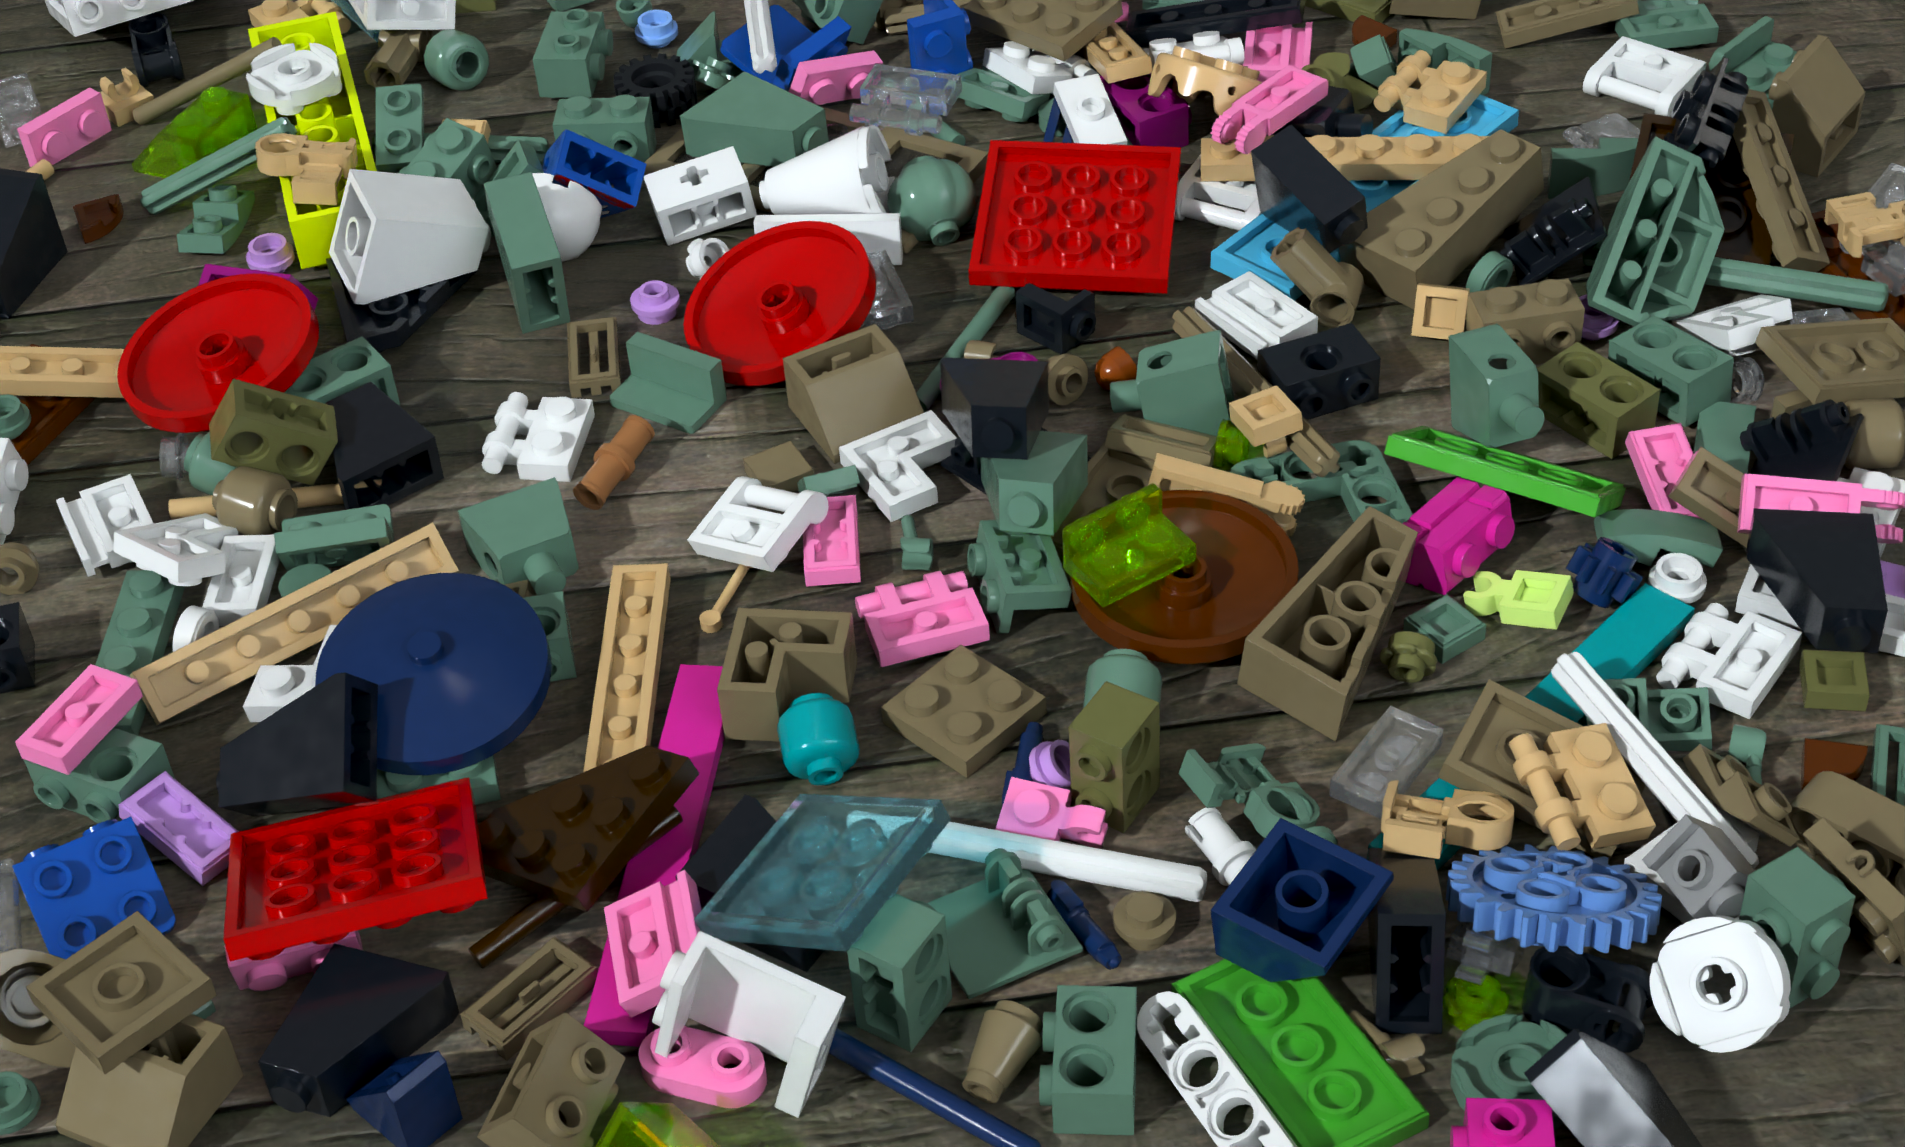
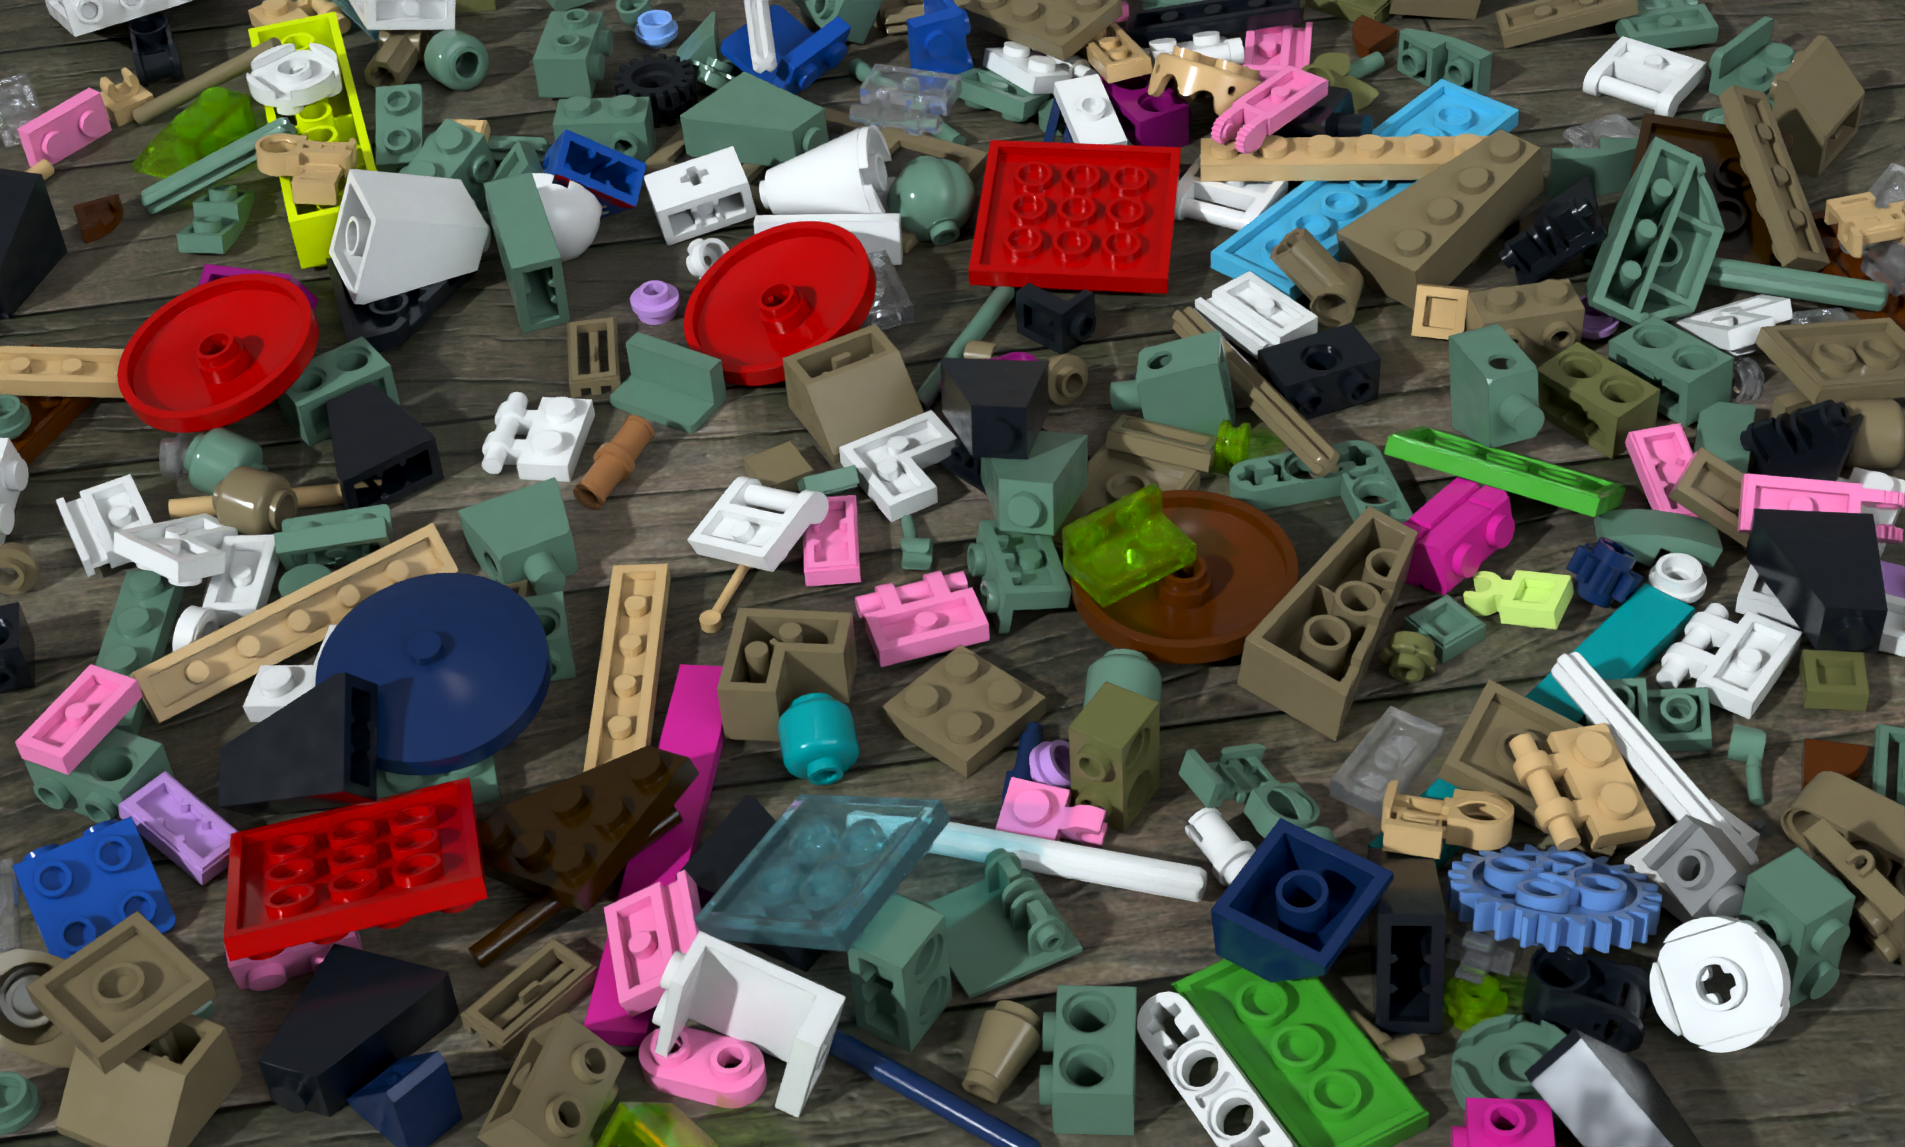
olive brick [209,379,338,485] -> none
lavender plate [246,233,295,273] -> none
bright pink plate [789,50,883,105] -> none
dark blue piece [1047,880,1122,970] -> none
dark orange hinge [1094,346,1137,391] -> none
dark tan plate [1113,891,1176,951] -> none
tan hinge [1146,453,1305,537] -> none
tan tile [1229,385,1303,458] -> none
black slope [1251,125,1368,253] -> none
sand green slope [1350,34,1398,87] -> none
tan plate [1374,50,1487,134] -> none
sand green tile [1466,251,1513,292] -> none
black hinge [1663,57,1749,169] -> none
dark tan slope [1683,744,1799,847] -> none

